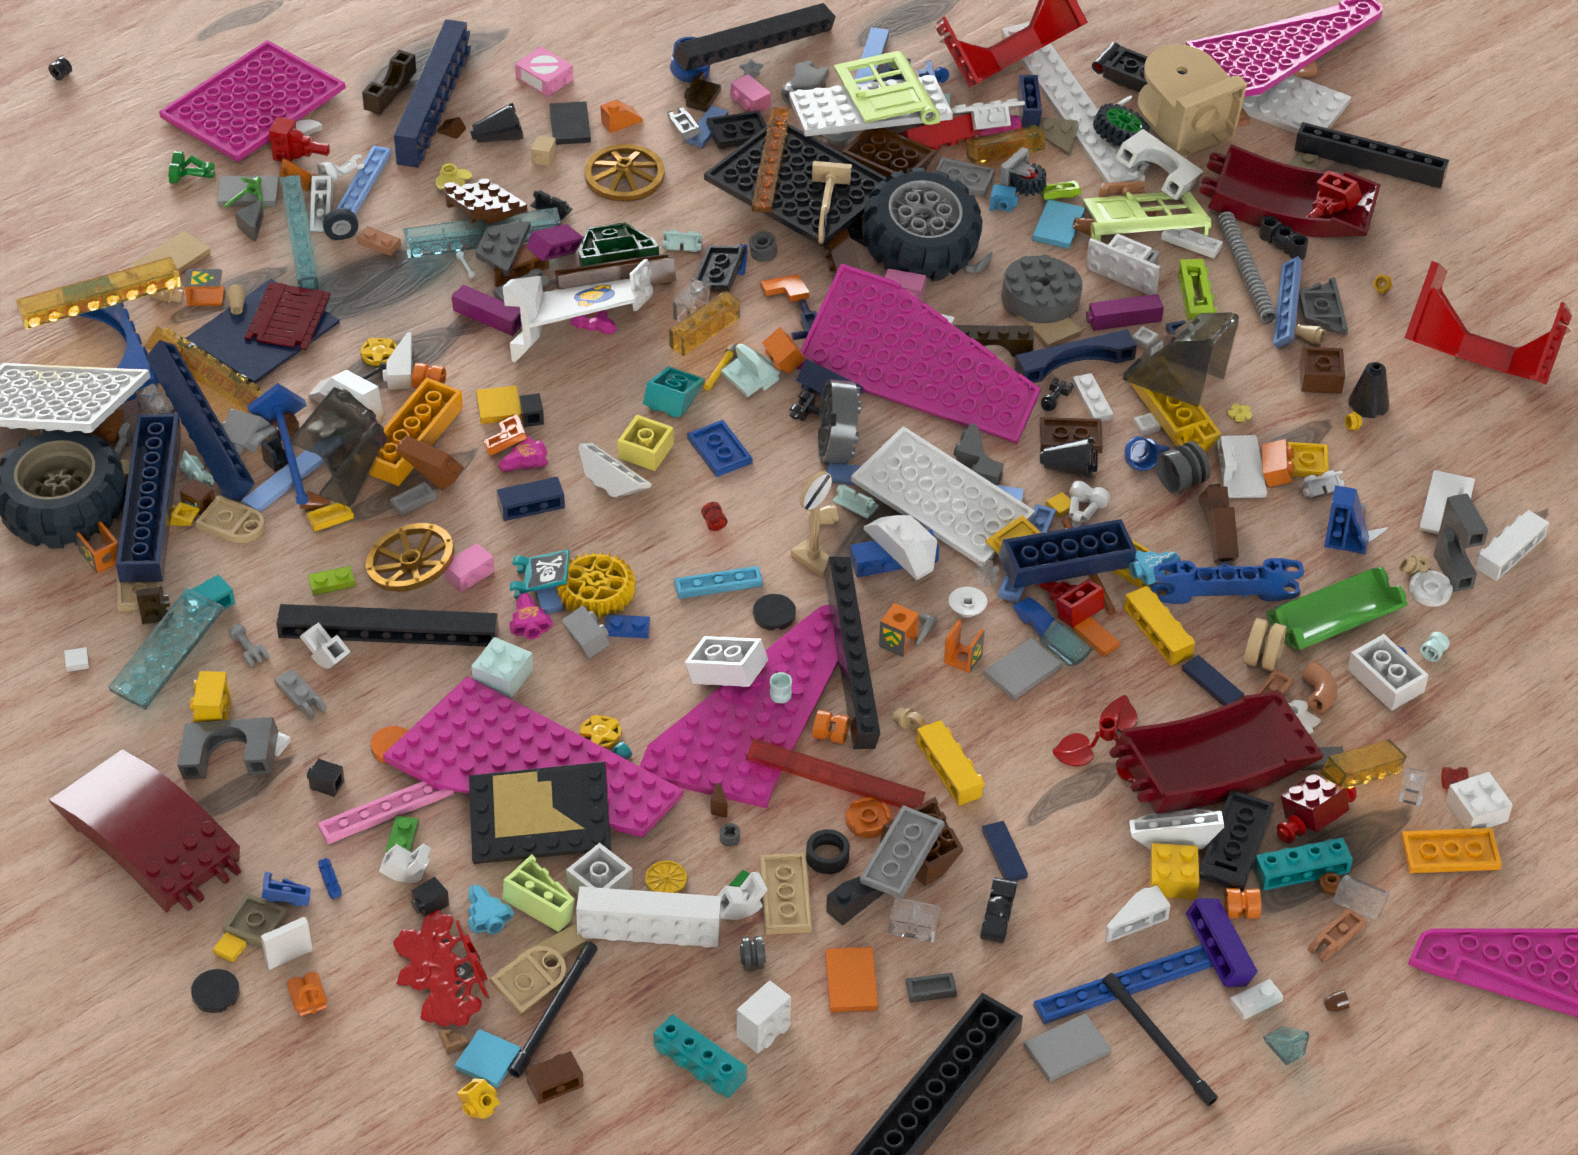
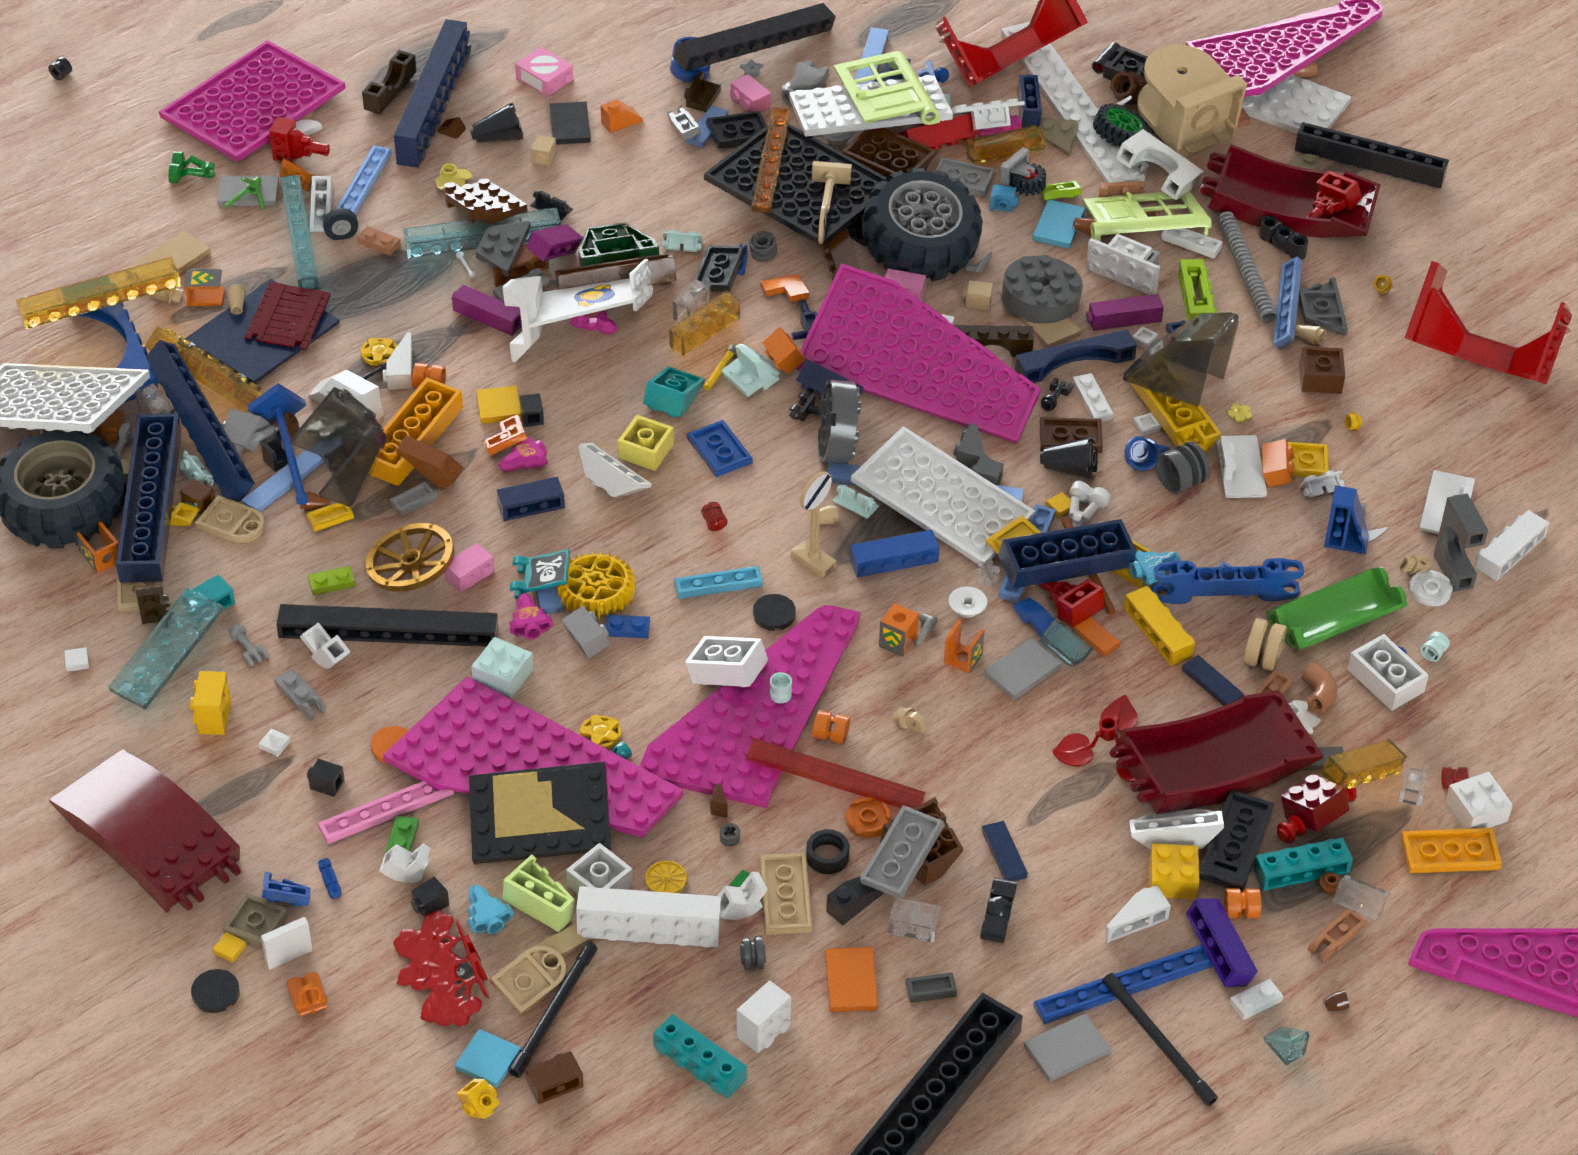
dark grey arch [177,717,278,780] -> none
dark grey slope [235,201,264,241] -> none
white piece [317,154,365,181] -> none
medium nougat tile [439,1030,470,1055] -> none
pearl gold wheel [585,144,665,201] -> none
black brick [824,556,880,749] -> none
white wedge [864,515,937,580] -> none
yellow brick [916,720,985,806] -> none
reddish brown arch [1199,484,1239,562] -> none
black cone [1348,362,1390,418] -> none
none -> tan brick [963,280,993,311]
none -> reddish brown piece [1110,71,1146,105]

